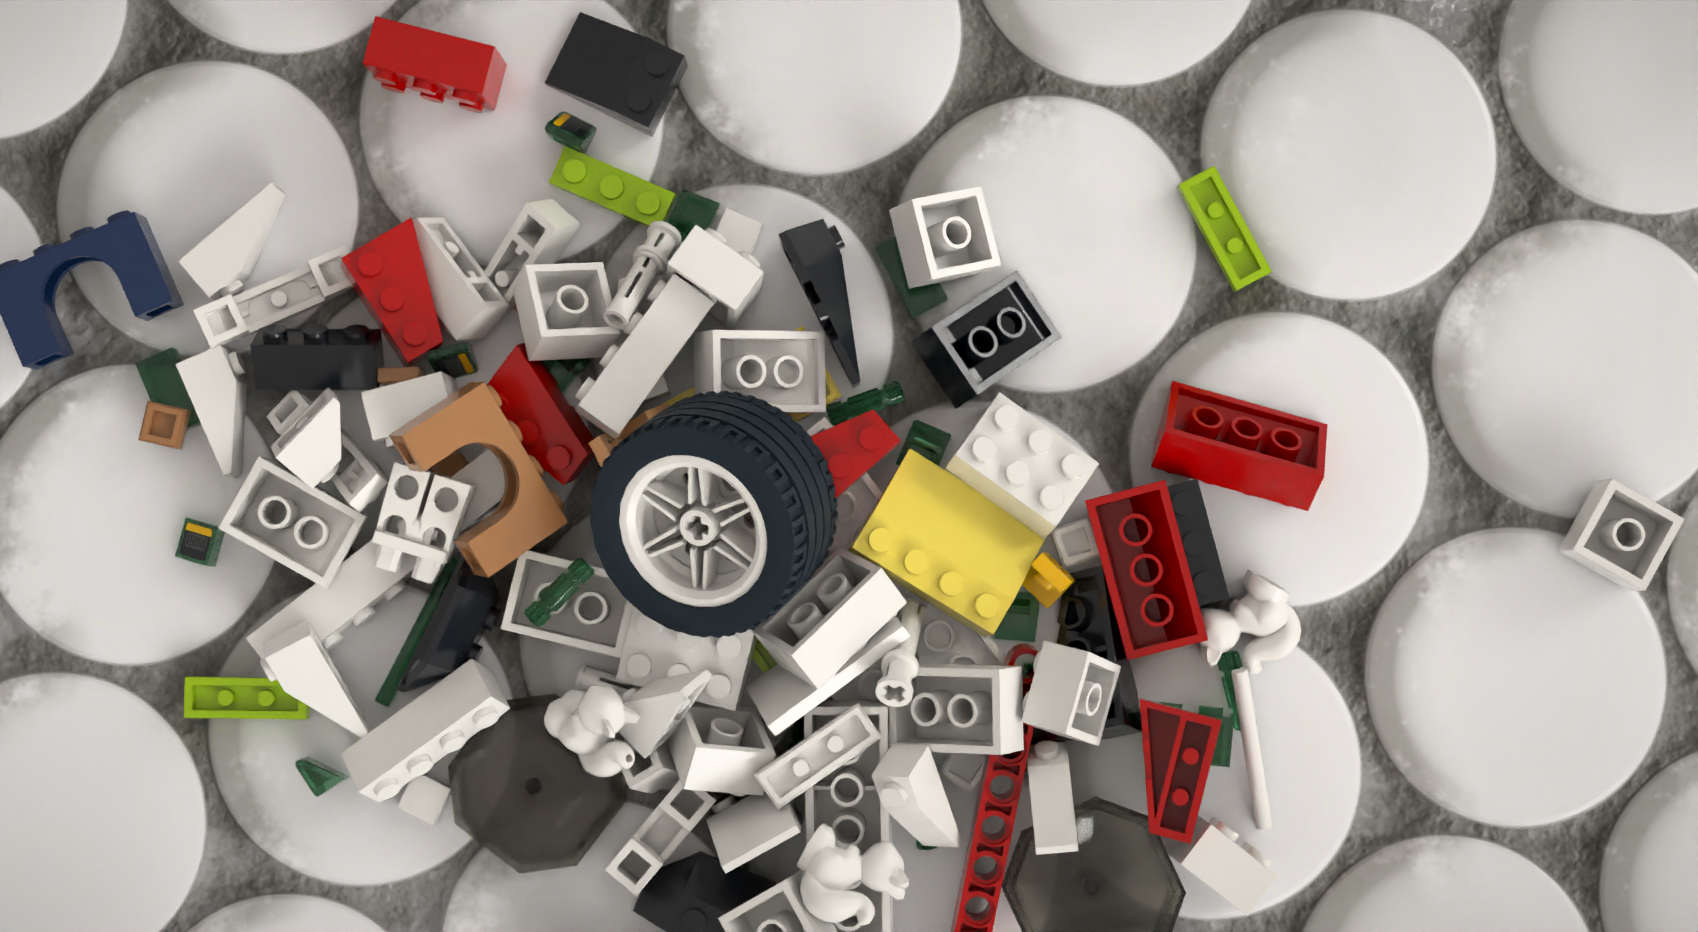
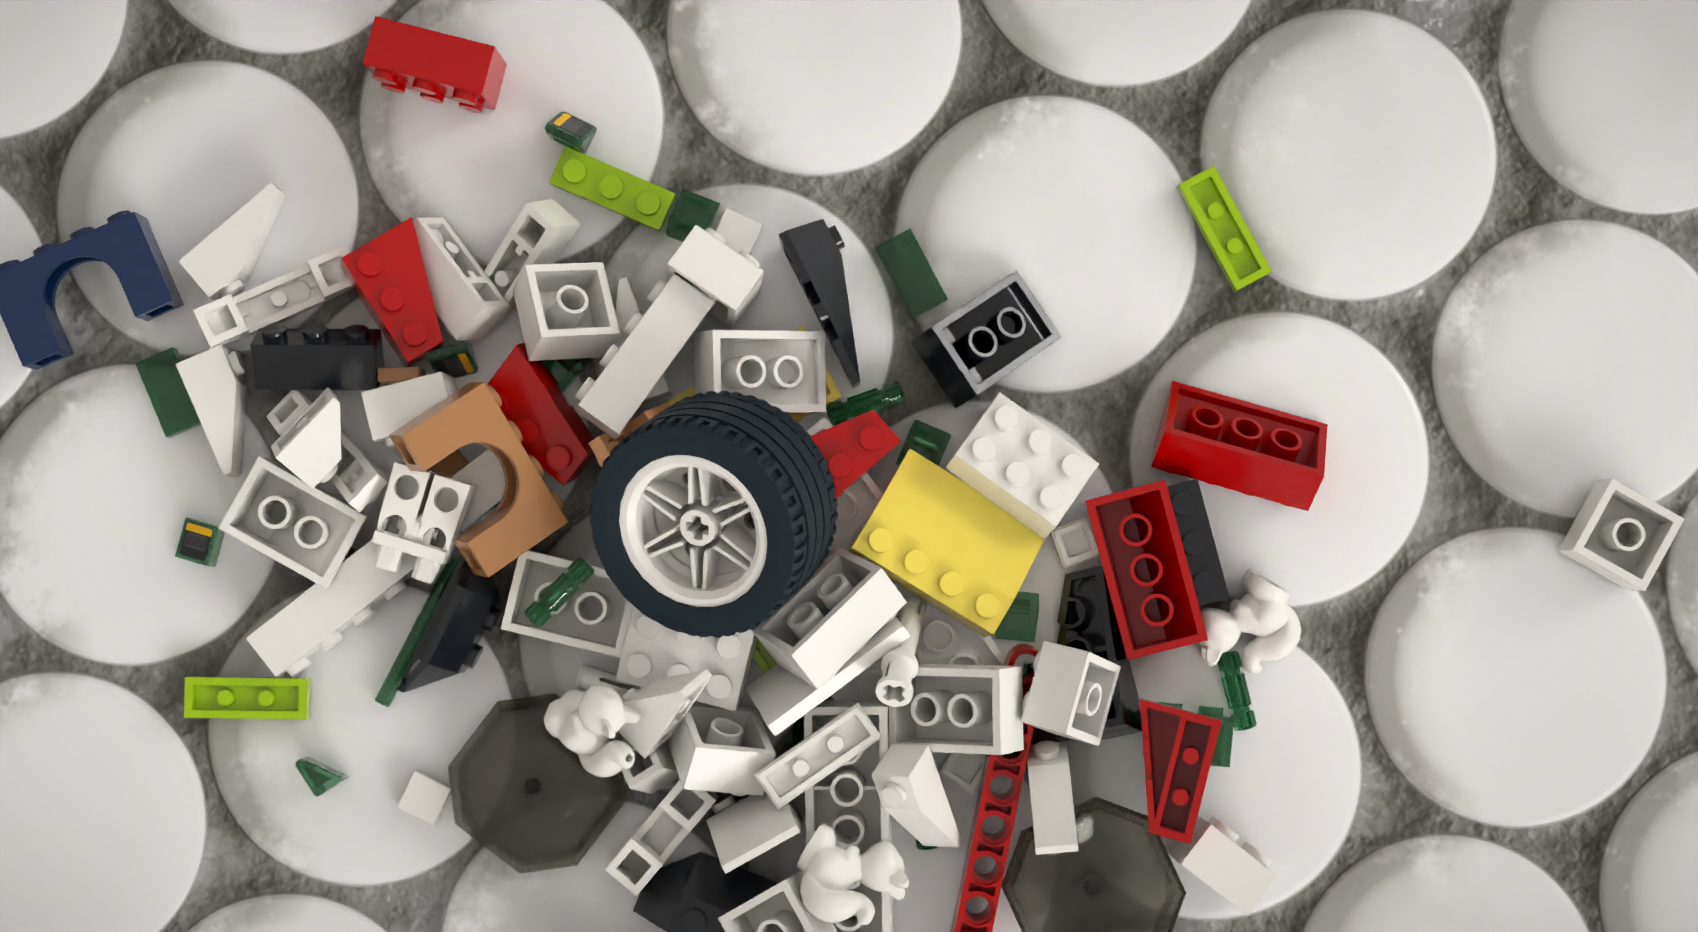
medium nougat tile [138,401,191,450] -> none
white slope [260,620,369,738] -> none
white brick [340,658,511,803] -> none
black slope [545,12,688,137] -> none
white pin [603,221,682,329] -> none
white brick [889,186,1001,289] -> none
yellow bracket [1022,552,1076,608] -> none
white bar [1231,668,1272,830] -> none

